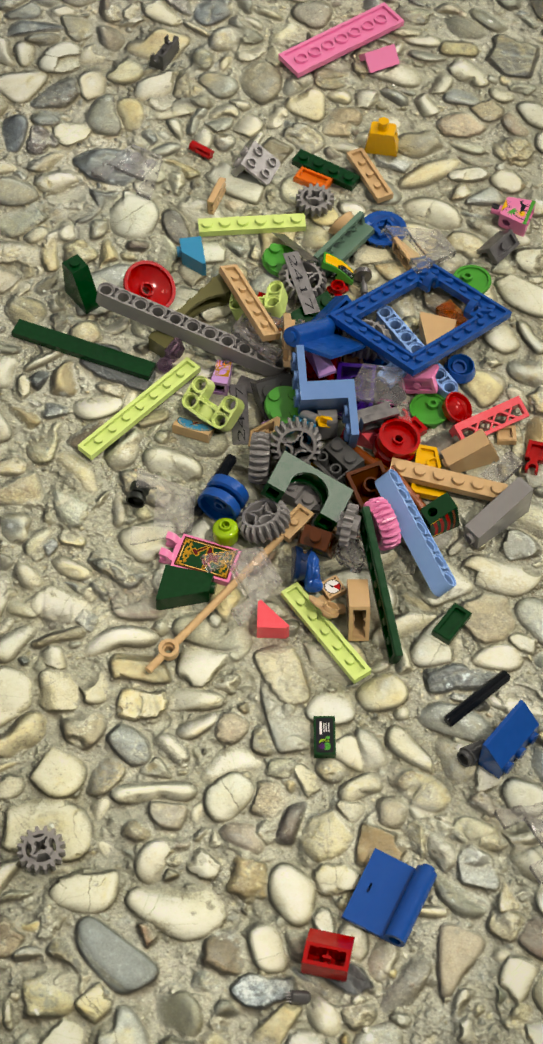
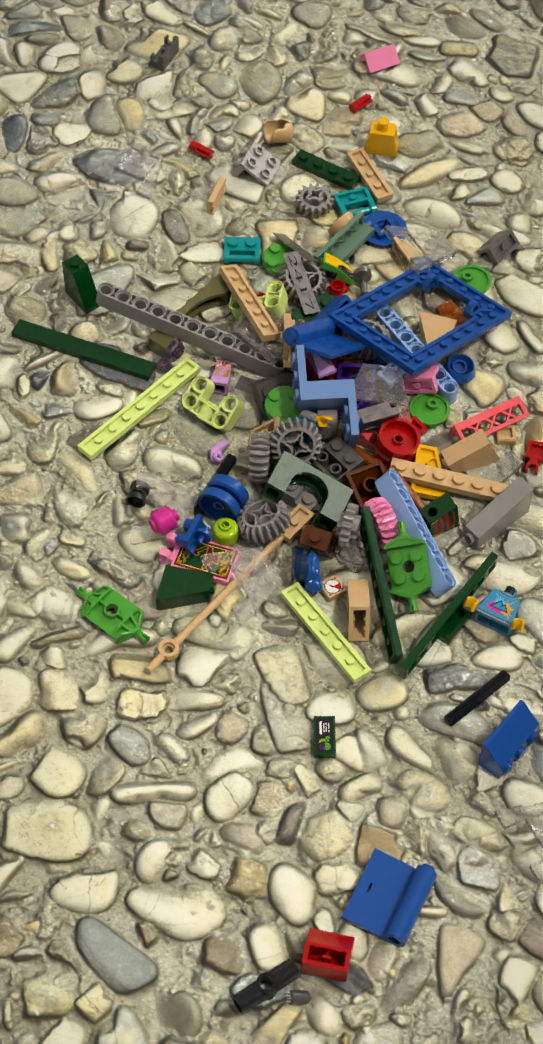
light grey gear [17,826,66,875] -> none
red dish [123,260,176,307] -> none
tan slope [172,417,215,443] -> none
dark azure slope [176,236,206,276] -> none
yellowish green plate [198,213,306,237] -> none
flat silver sticker [230,384,250,445] -> none
coral slope [257,600,289,639] -> none
bright pink plate [278,3,404,78] -> none
orange tile [293,166,333,189] -> none
tan plate [309,595,346,619] -> none
red hat [442,392,472,423] -> none
dark grey cone [457,739,485,767] -> none
bright pink torso [491,197,536,237] -> none
none -> bright green plate [76,586,150,644]
none -> dark pink head [148,505,180,535]
none -> blue hips [175,514,212,555]
none -> lavender arm [210,439,229,464]
none -> teal plate [224,237,261,264]
none -> black piece [232,958,301,1015]
none -> tan hair [264,118,294,144]
none -> teal plate [334,186,377,216]
none -> red piece [349,94,373,113]
none -> bright green plate [383,521,432,612]
none -> dark green tile [398,552,498,680]
none -> torso [463,586,525,637]

